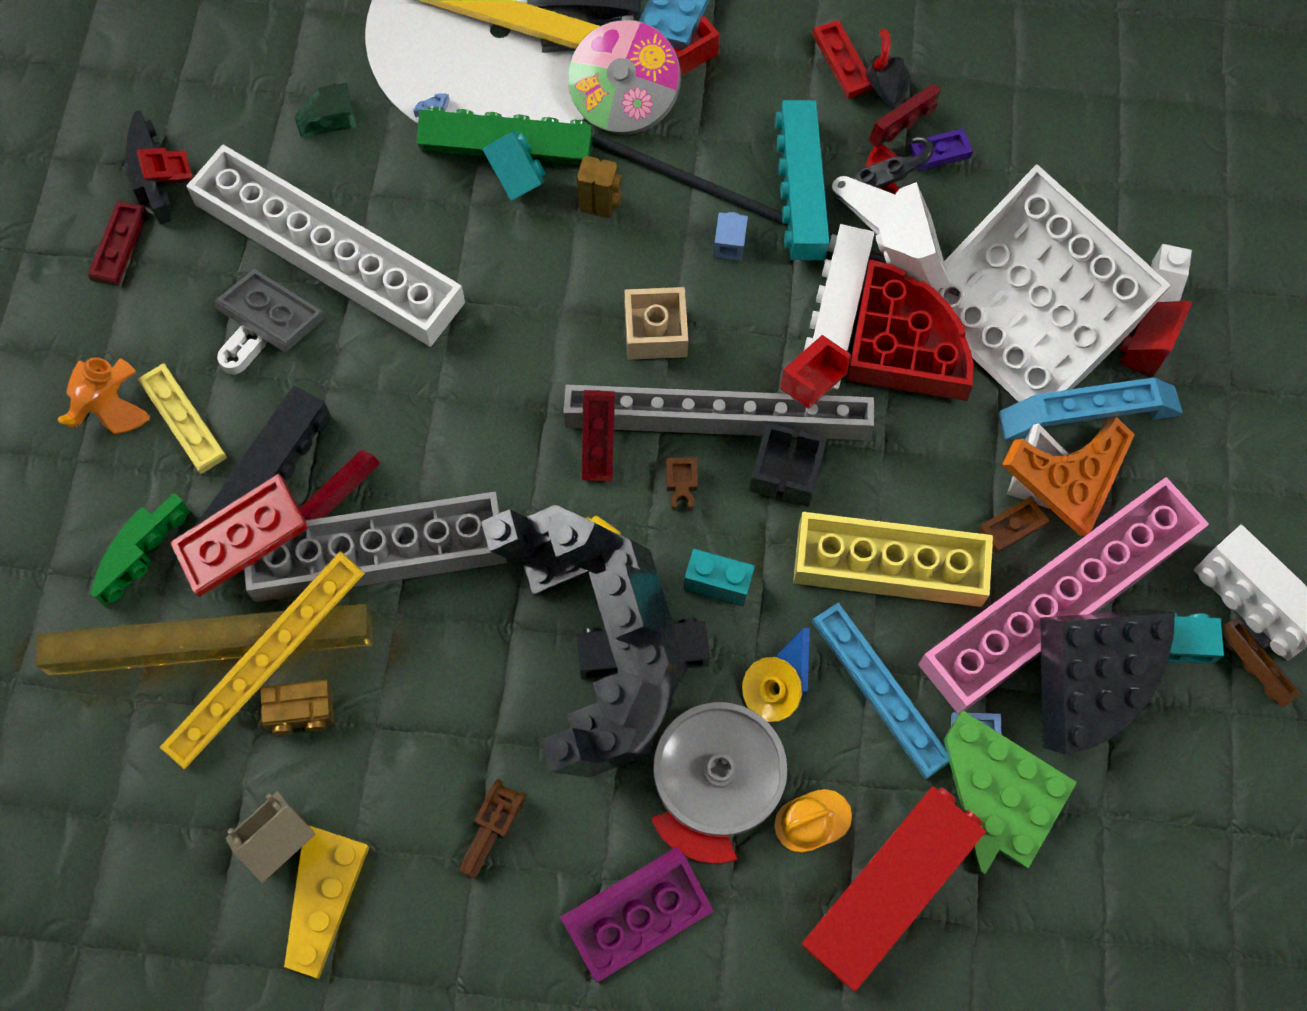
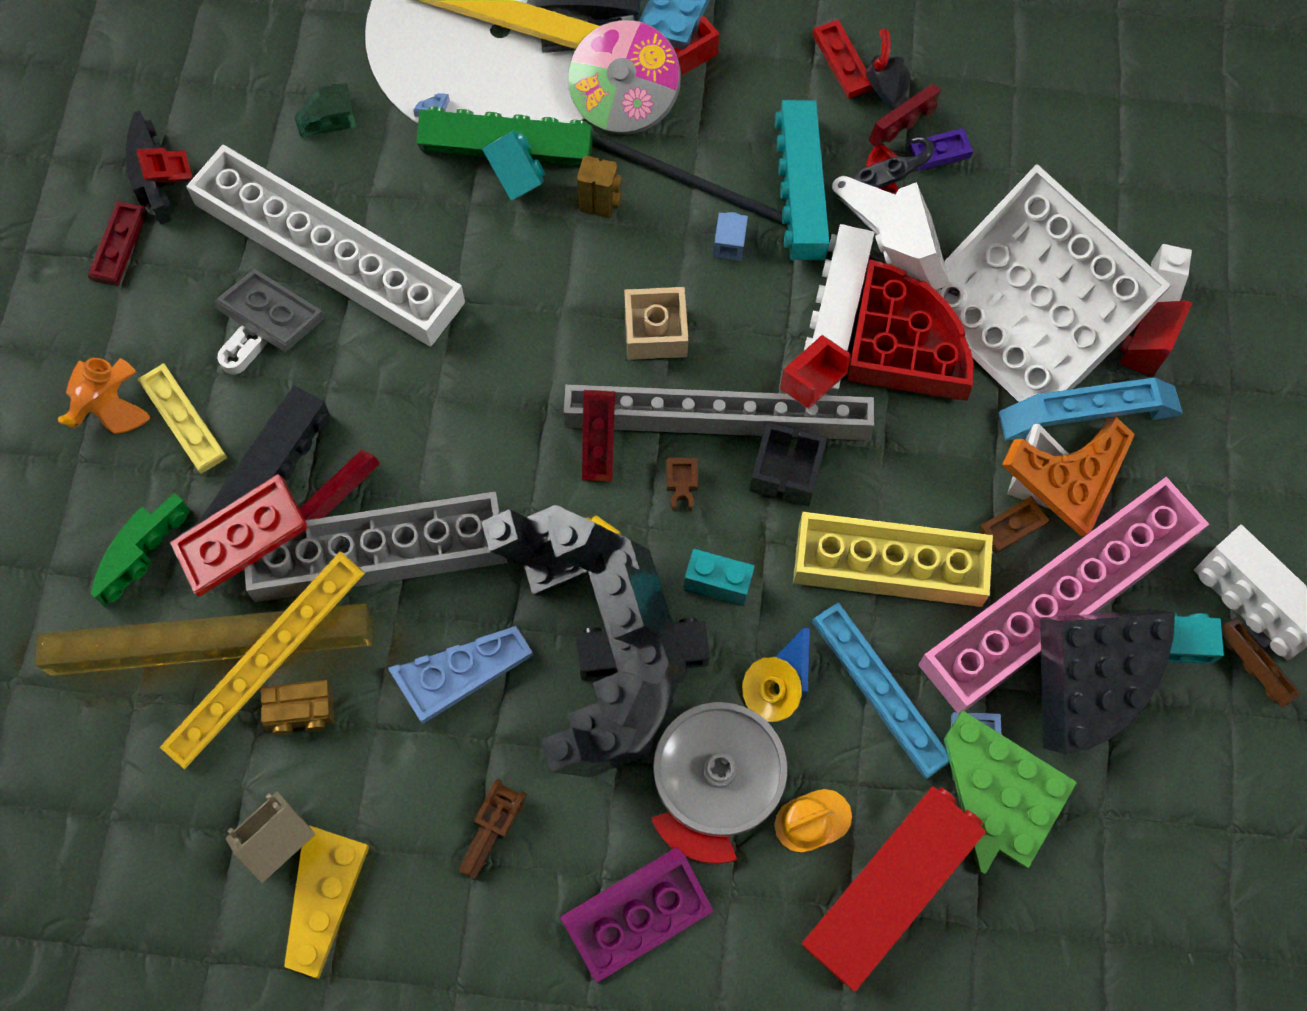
none -> medium blue wing [388,626,533,724]

